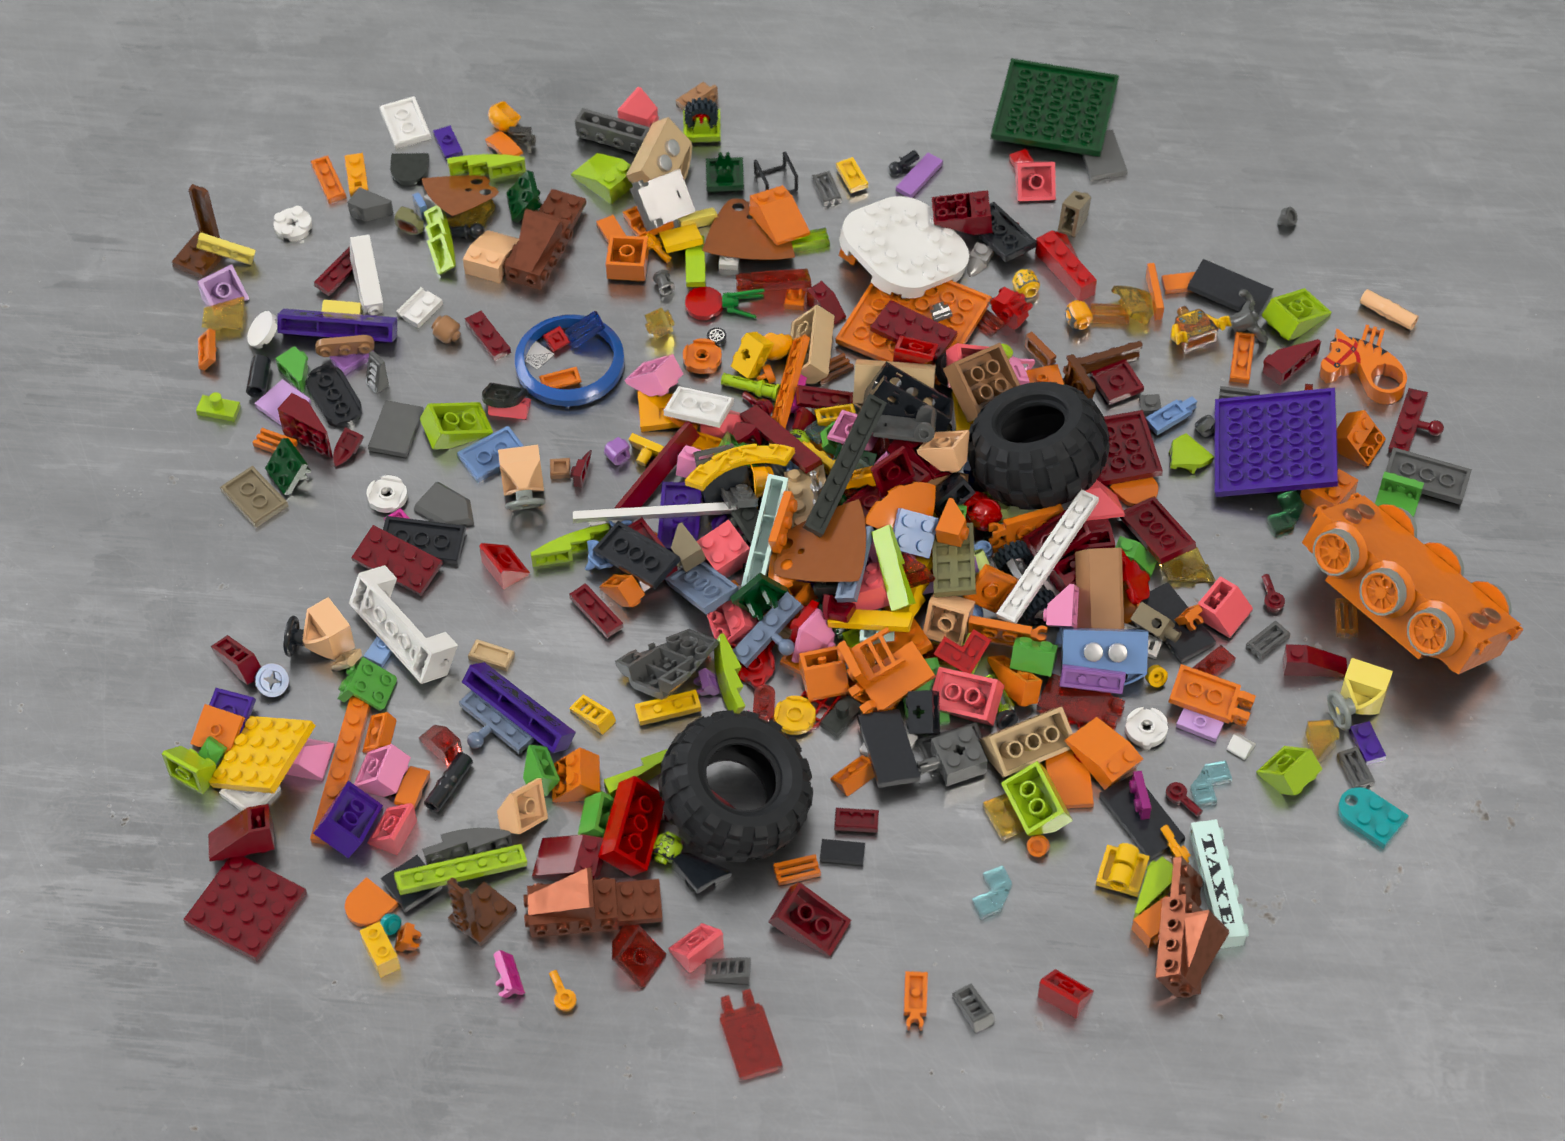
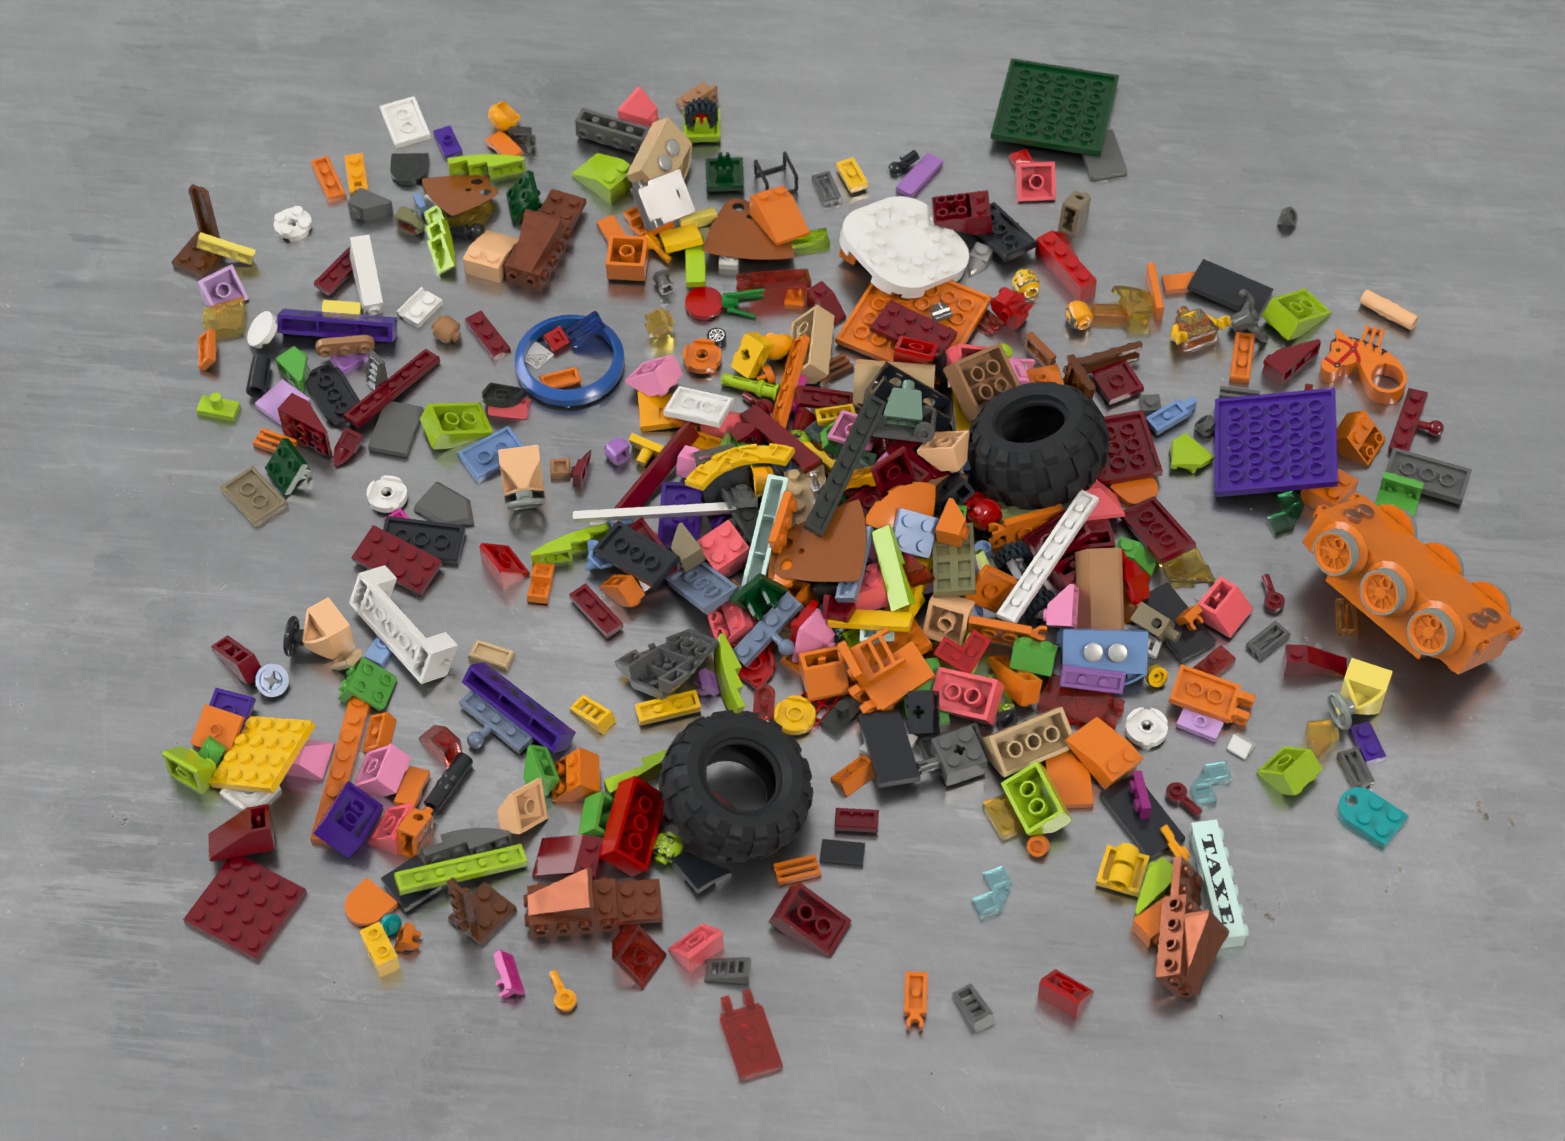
none -> dark red tile [344,349,440,428]
none -> orange torso [397,807,435,859]
none -> orange slope [527,562,555,604]
none -> sand green torso [884,380,922,428]

